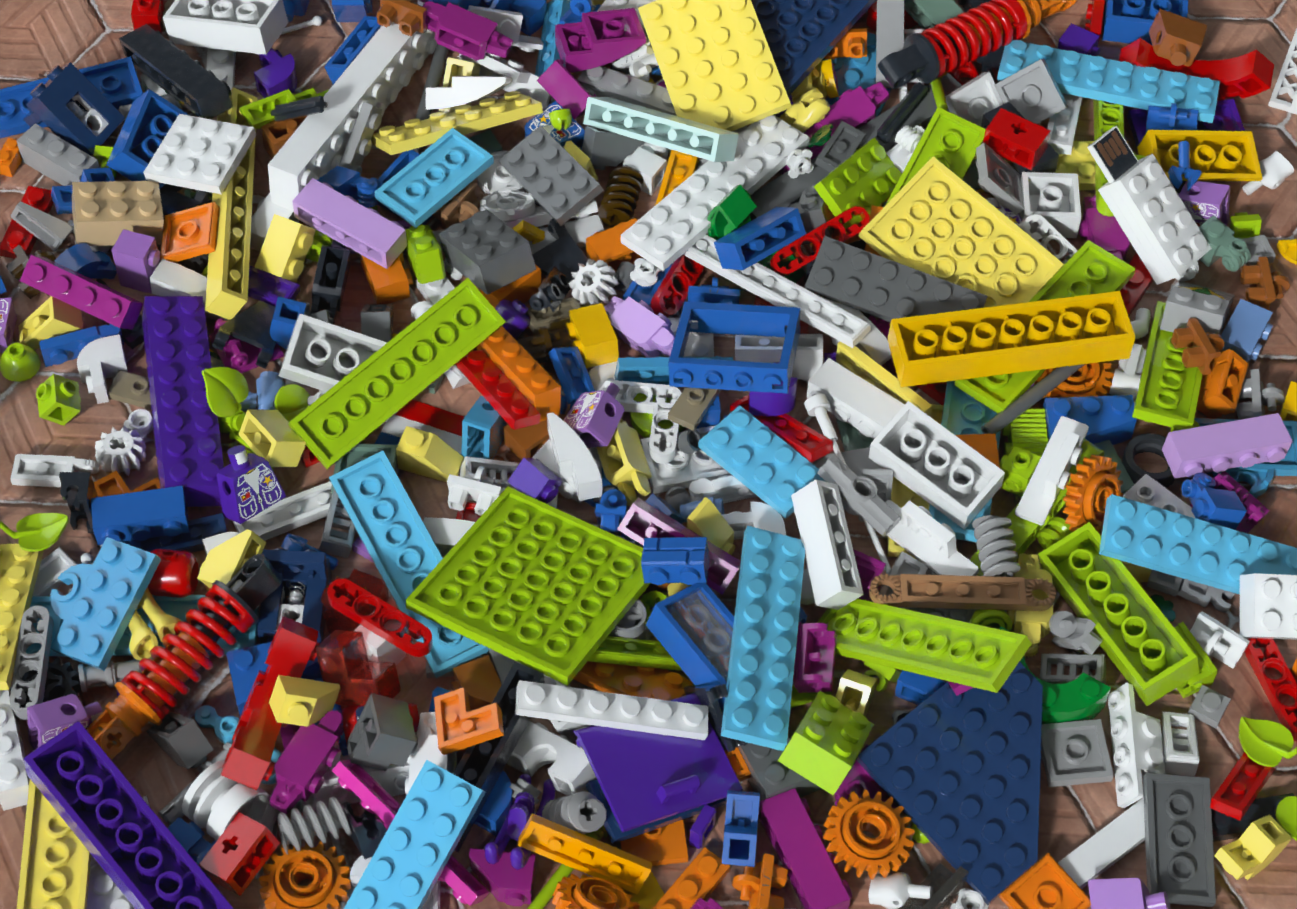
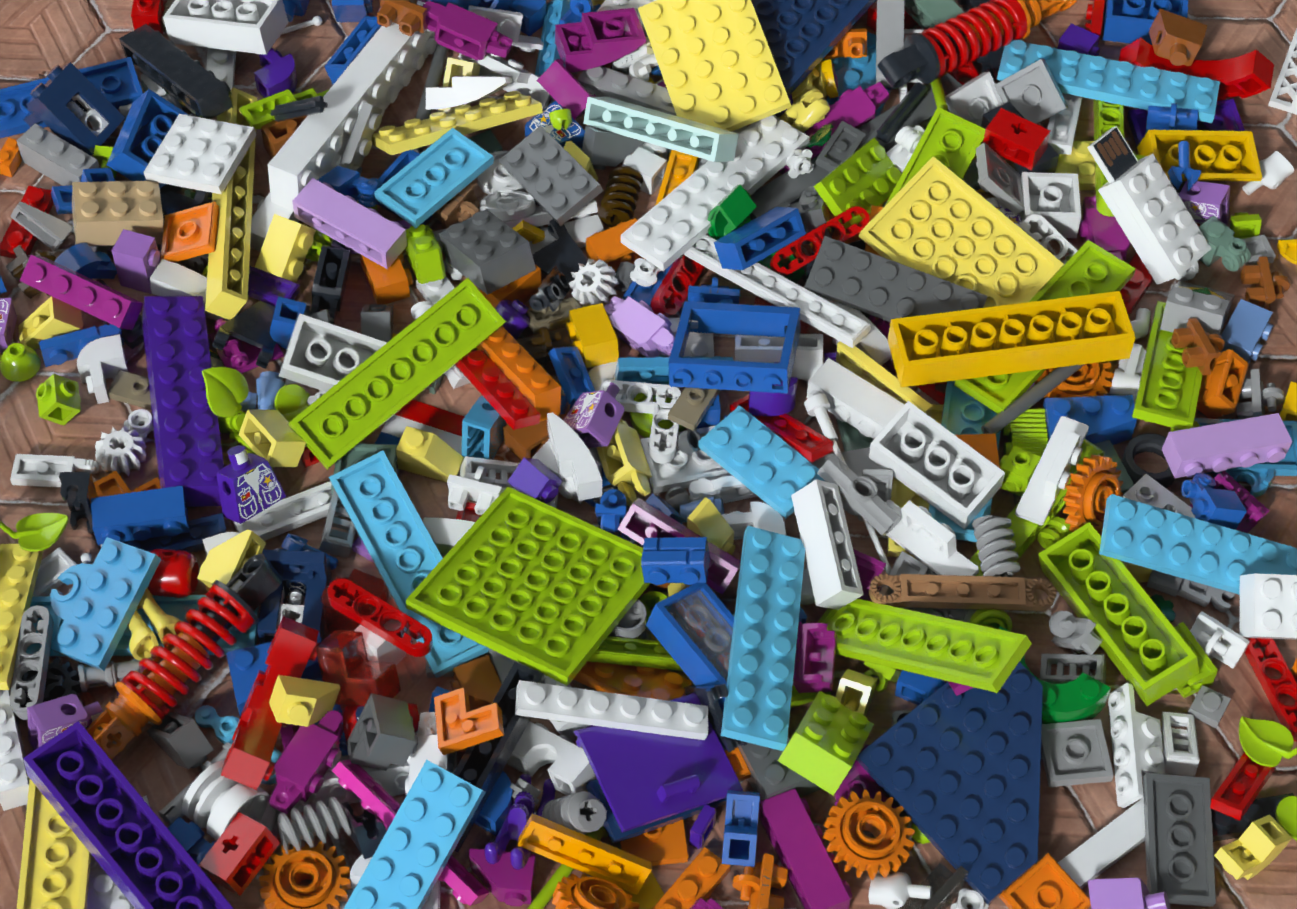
light yellow hinge [1007,553,1053,658] -> none

